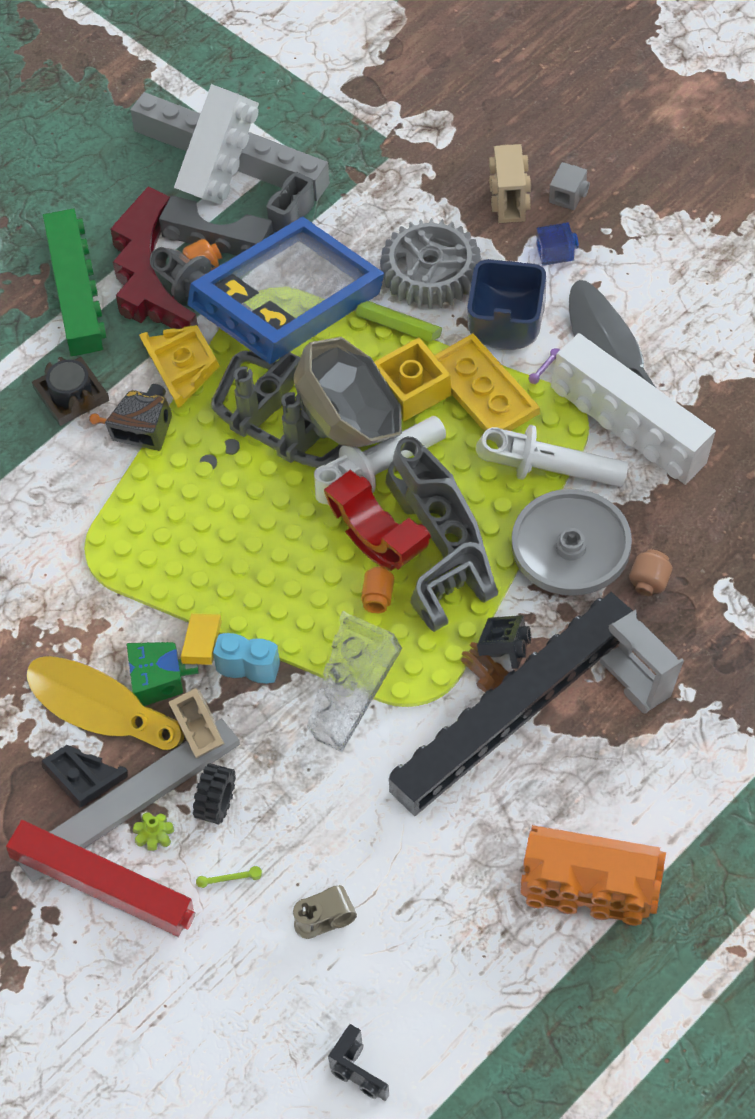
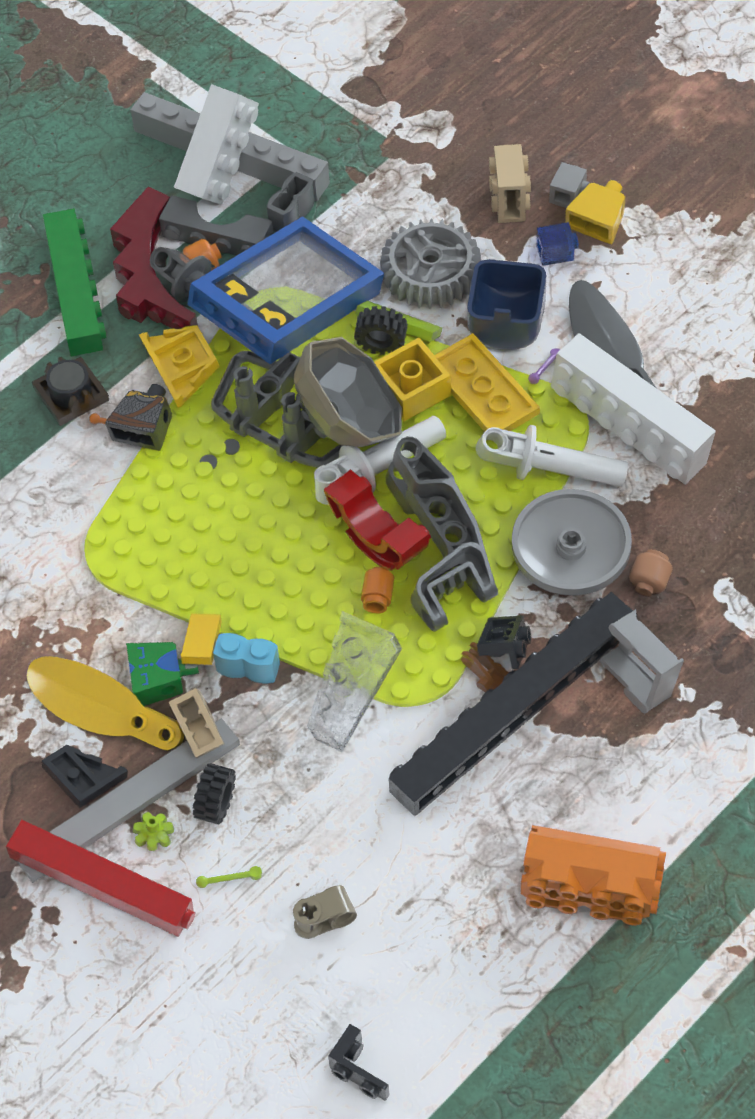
none -> black tyre [354,306,408,355]
none -> yellow torso [565,180,625,245]

